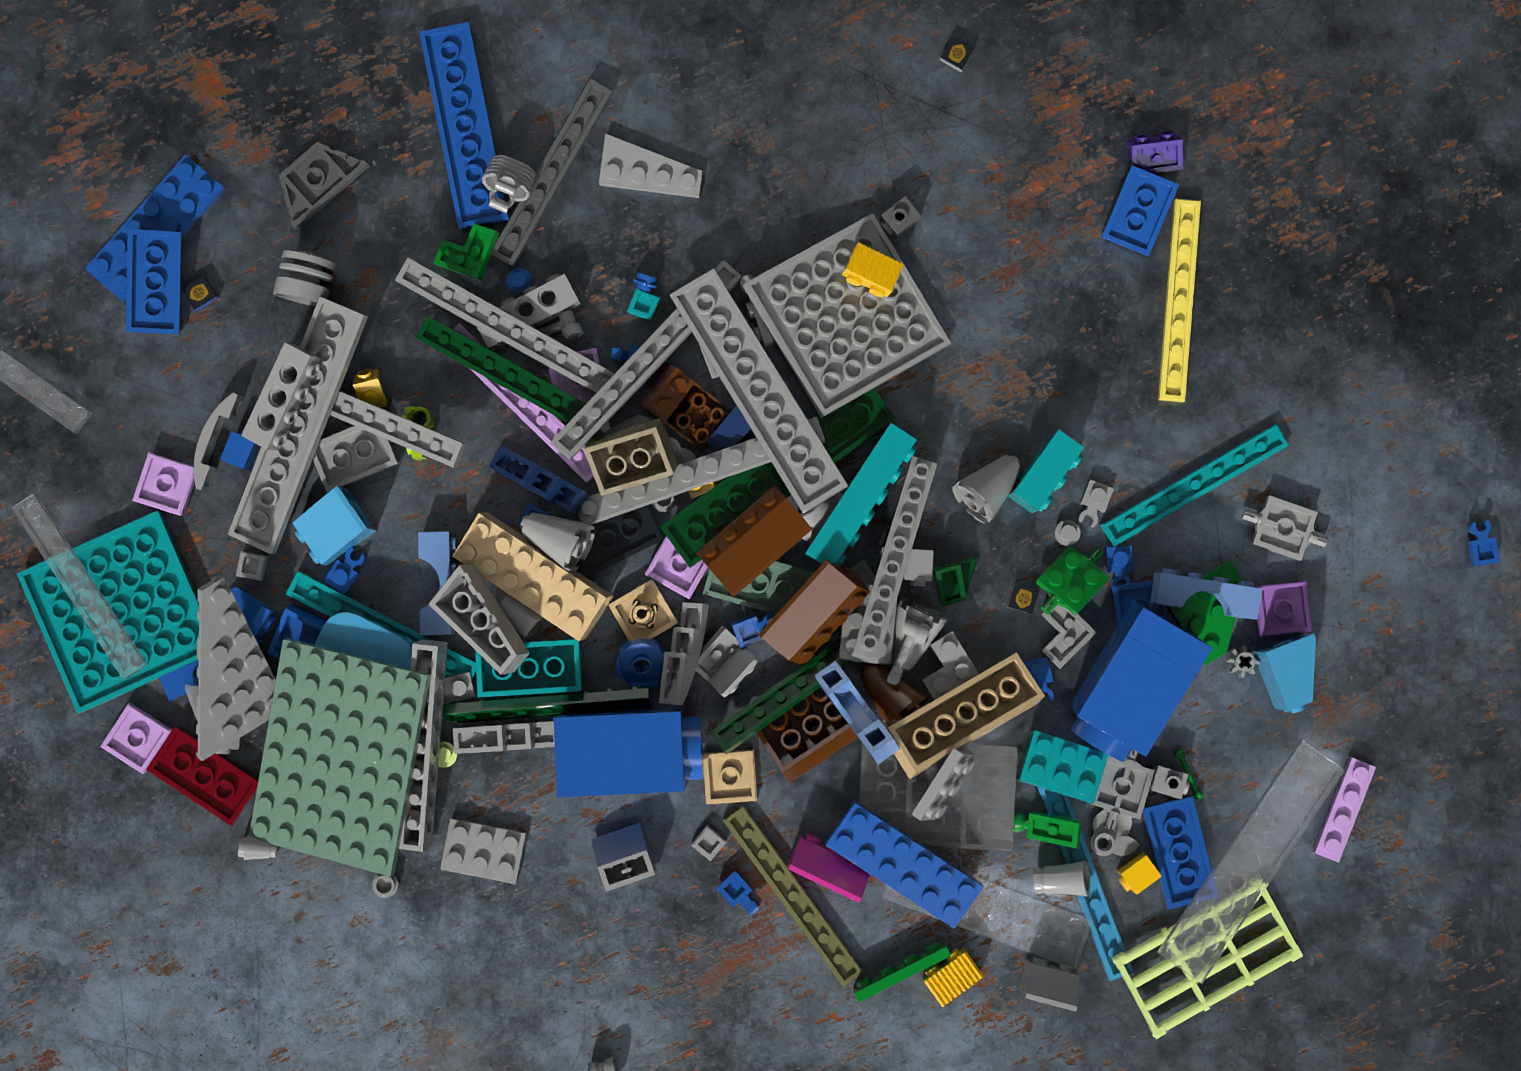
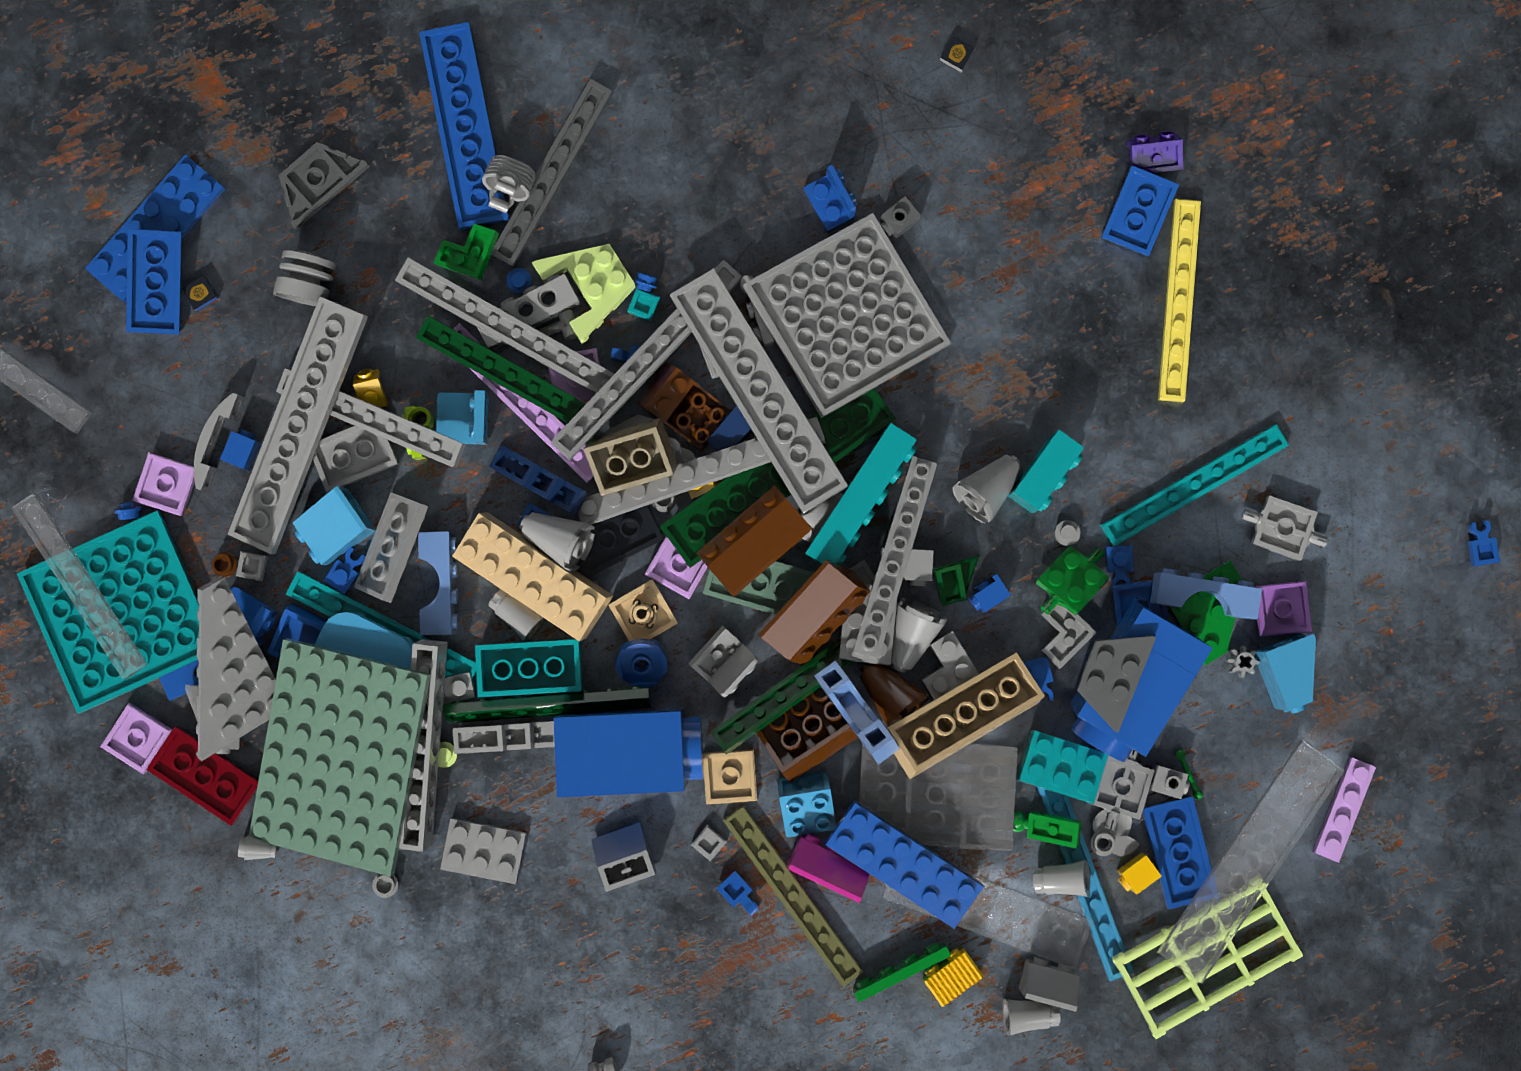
light grey brick [241,342,322,451] -> none
light grey wedge [429,564,530,675] -> none
light grey wing [599,134,703,198] -> none
light grey slope [659,602,709,705] -> none
blue plate [731,611,775,648] -> none
yellow brick [842,243,904,297] -> none
light grey brick [887,619,933,685] -> none
light grey plate [912,748,976,821] -> none
black tile [1007,583,1040,615] -> none
light grey plate [1077,480,1114,528] -> none
none -> blue plate [114,501,141,520]
none -> reddish brown plate [212,552,238,578]
none -> light grey plate [354,492,428,603]
none -> dark azure bracket [436,390,489,445]
none -> yellowish green wing [532,244,636,344]
none -> dark azure bracket [777,770,836,837]
none -> blue bracket [803,164,858,233]
none -> blue brick [968,574,1011,612]
none -> light grey plant [1003,999,1061,1036]
none -> dark grey wing [1076,635,1156,732]

